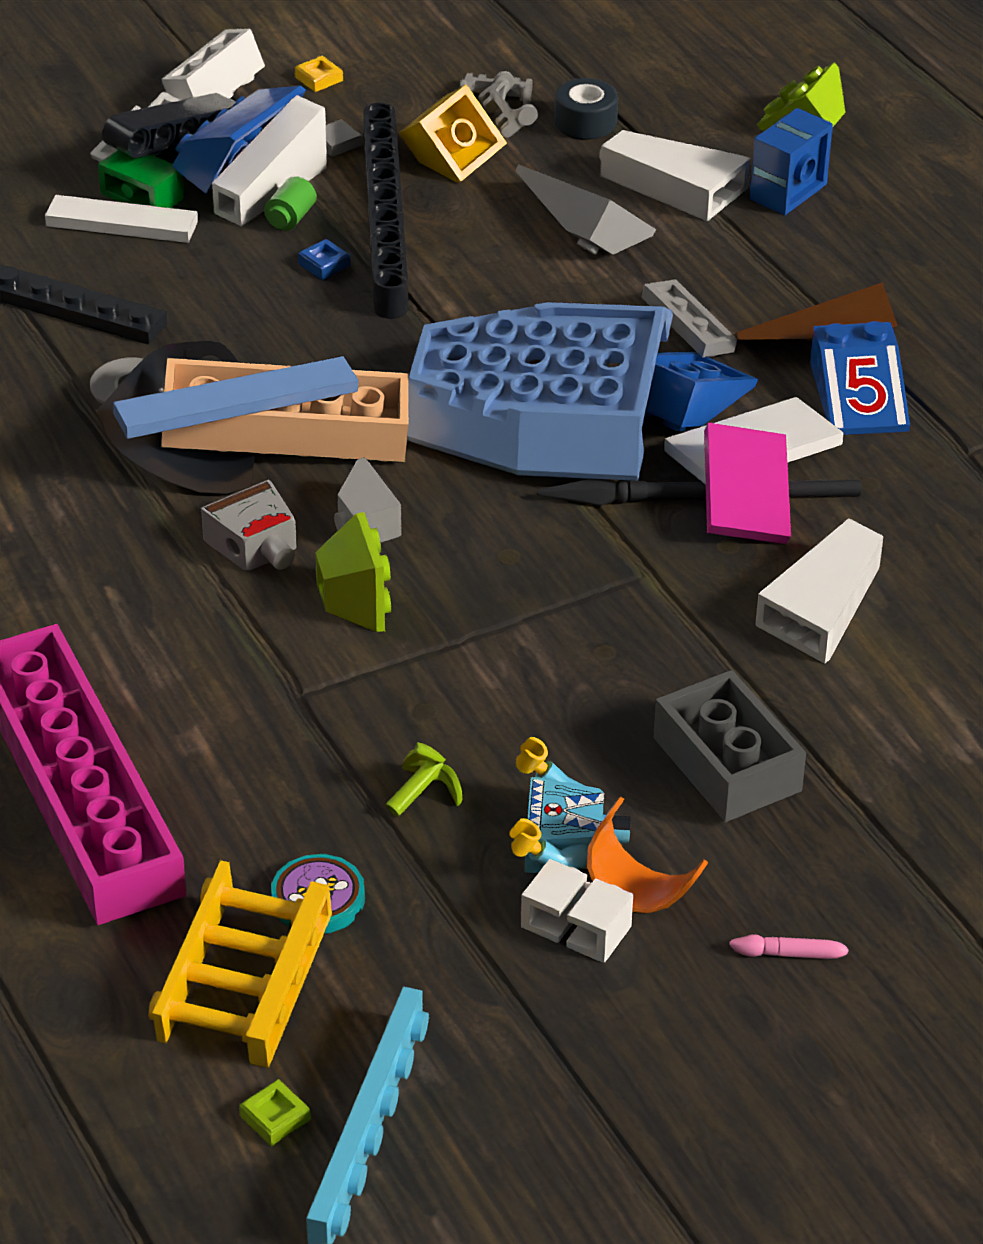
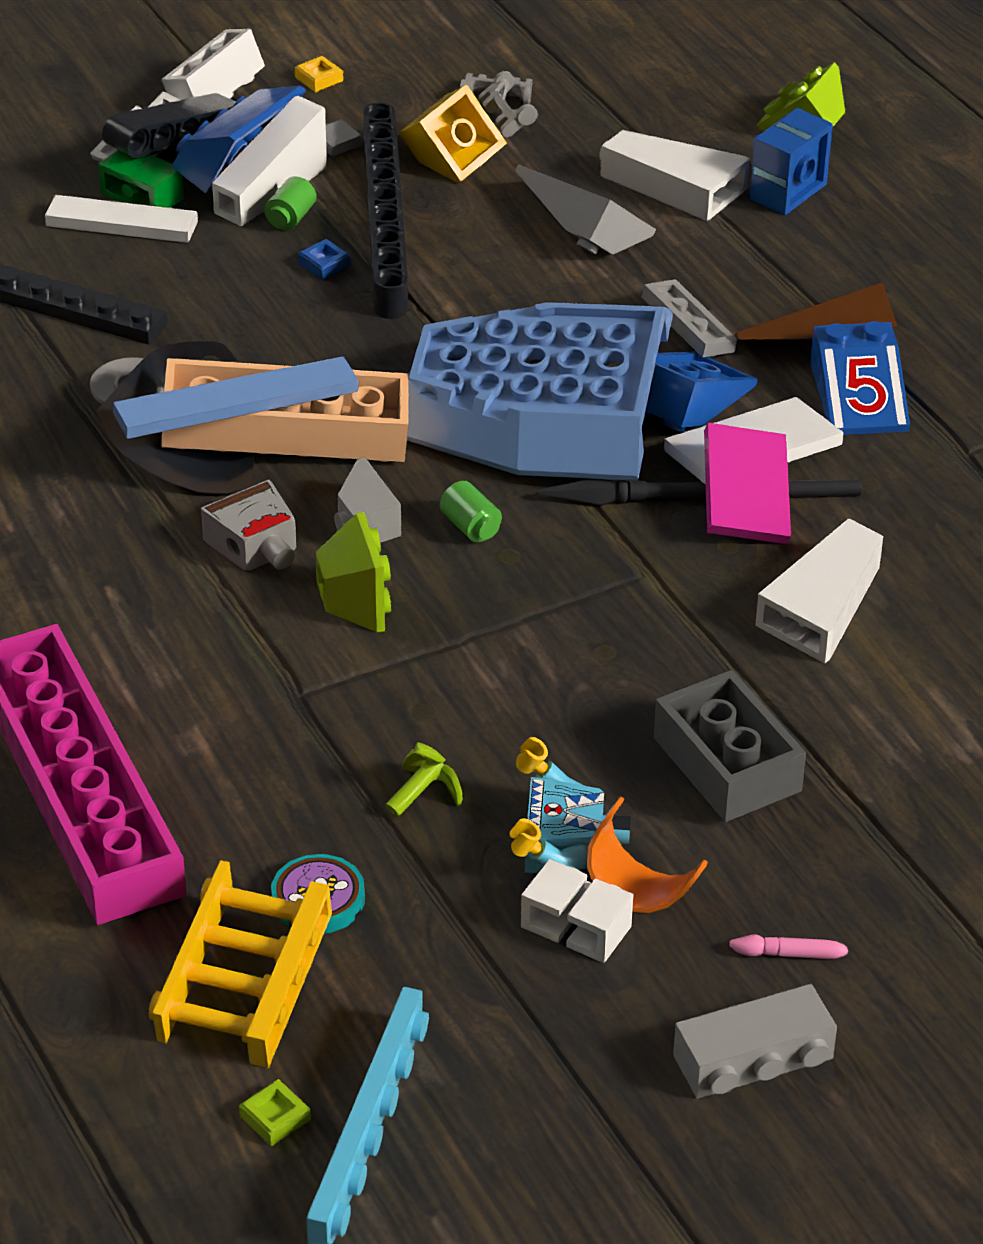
black wheel [554,78,618,140] -> none
none -> bright green brick [440,481,502,542]
none -> light grey brick [673,984,837,1099]

